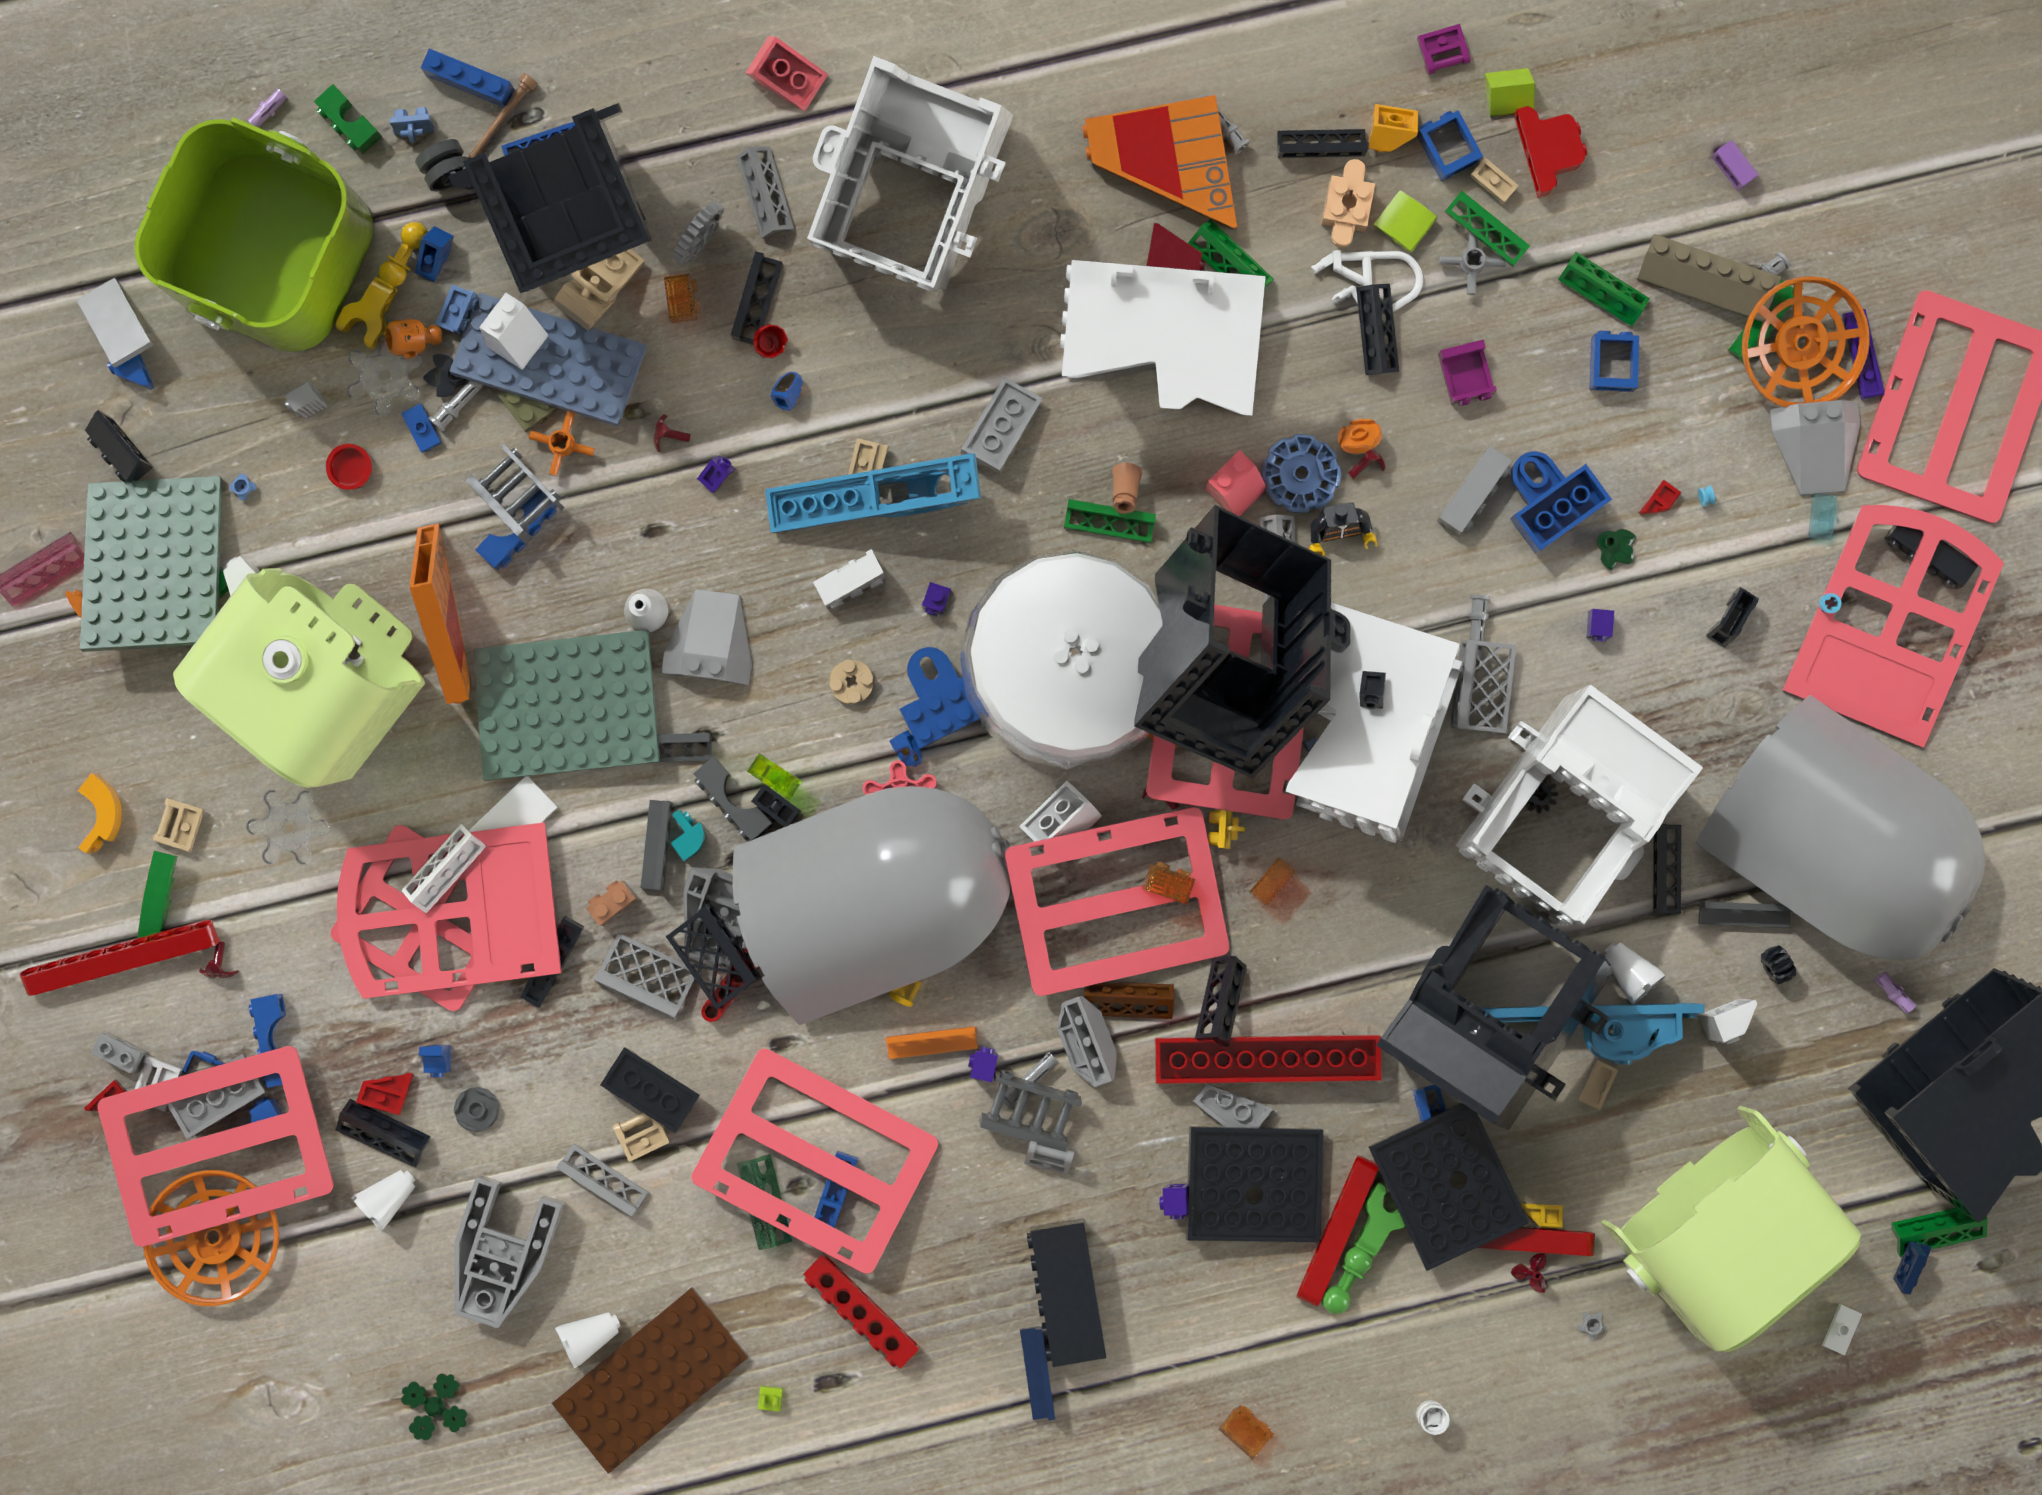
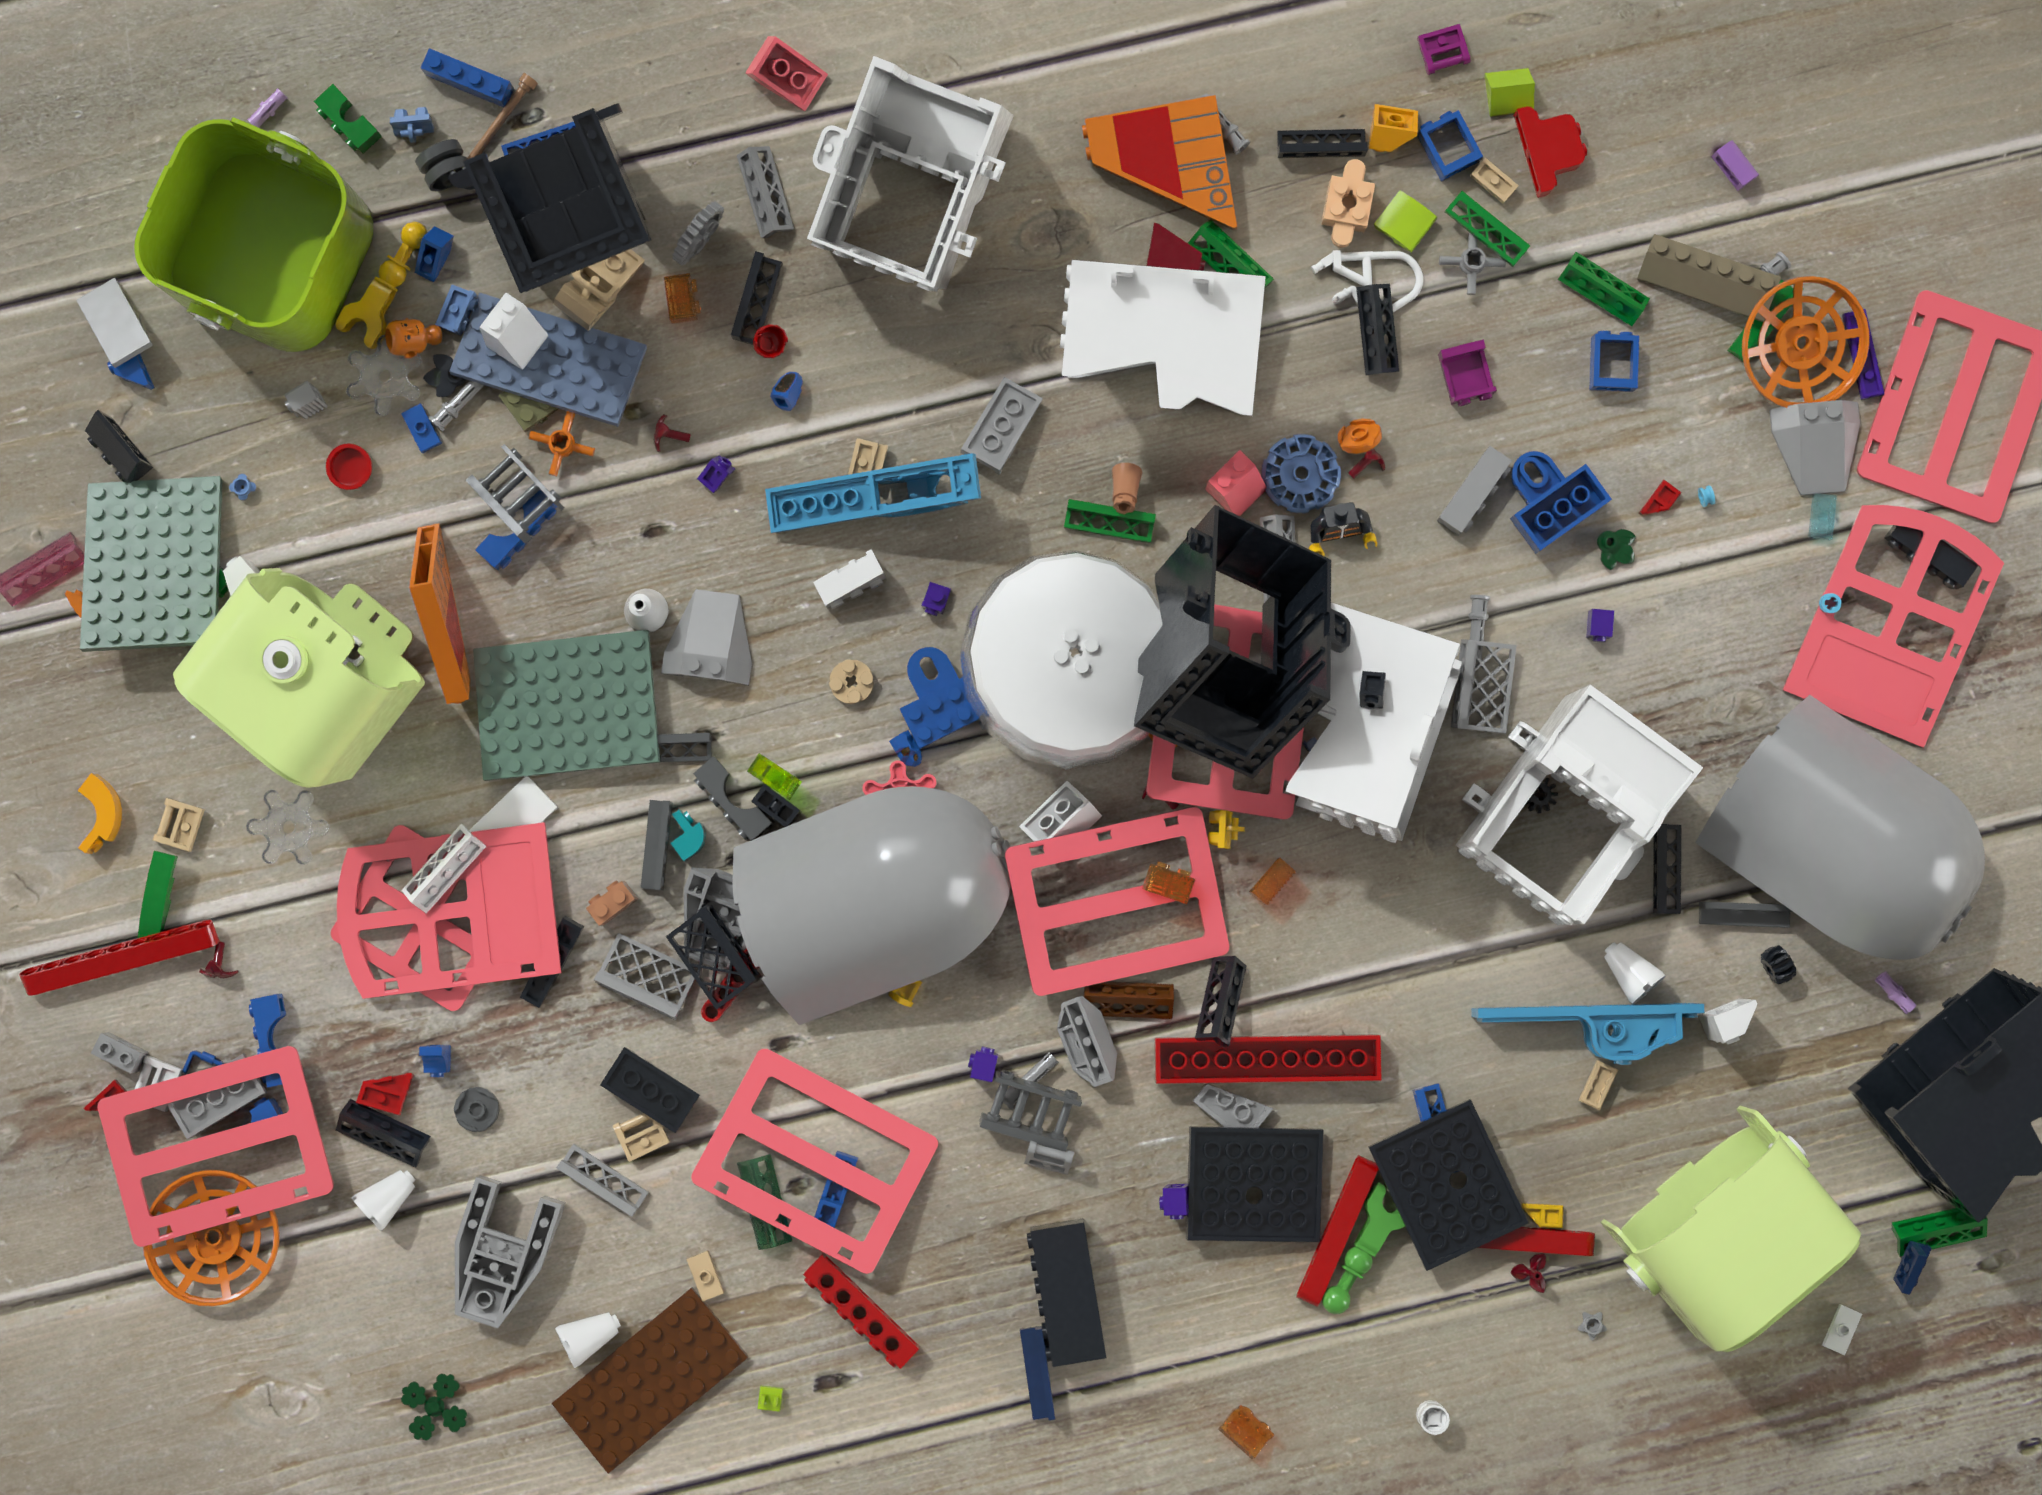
orange fence [885,1026,978,1059] -> none
black container [1376,885,1613,1130] -> none
black piece [1706,587,1759,648] -> none
none -> tan plate [686,1251,724,1302]

